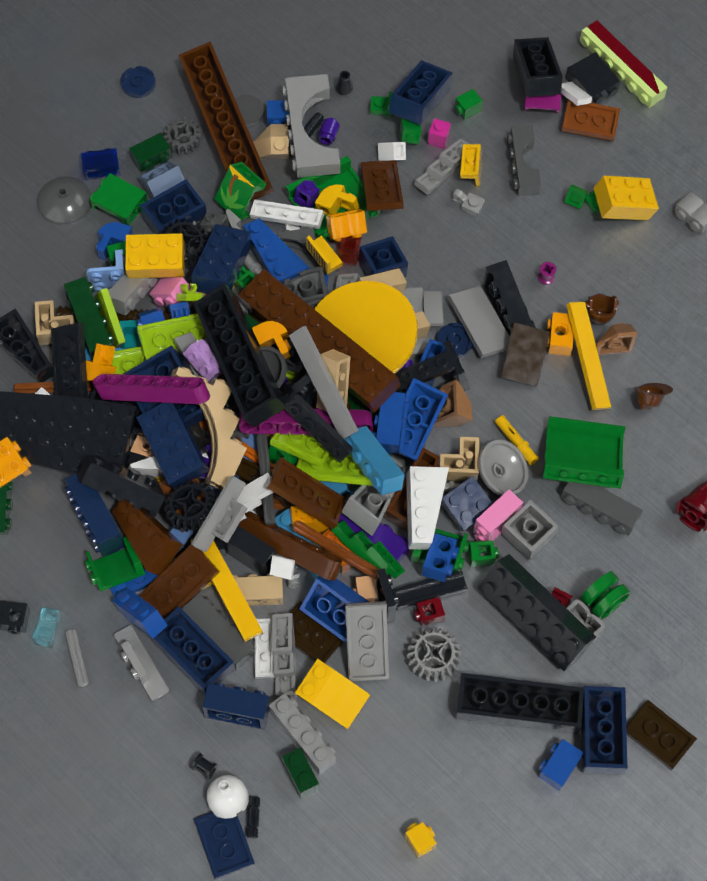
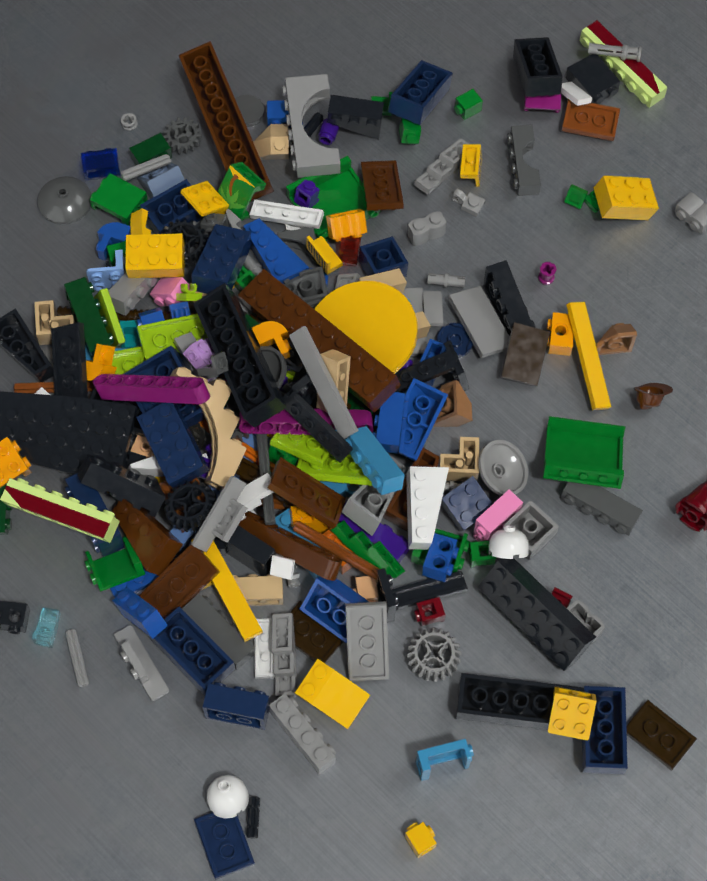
dark blue tile [121,66,156,98] -> none
black bush [190,753,218,780] -> none
dark green brick [282,747,319,799] -> none
yellow brick [315,185,359,216] -> none
black cone [336,71,353,95] -> none
white panel [378,142,406,161] -> none
dark pink brick [428,118,451,149] -> none
yellow pin [495,415,539,466] -> none
blue brick [539,739,584,791] -> none
green wheel [580,571,632,620] -> none
reddish brown cap [585,293,619,325] -> none
none -> brick [0,478,120,543]
none -> light grey bush [121,113,138,131]
none -> light grey axle [121,154,171,181]
none -> yellow slope [130,208,151,235]
none -> yellow bracket [180,181,229,216]
none -> dark grey bracket [197,352,228,379]
none -> black wedge [327,95,384,140]
none -> light grey brick [407,212,446,246]
none -> dark azure panel [416,739,474,781]
none -> light grey pin [428,273,465,288]
none -> white cylinder [489,525,529,559]
none -> yellow bracket [548,687,596,740]
none -> light grey pin [588,43,642,62]

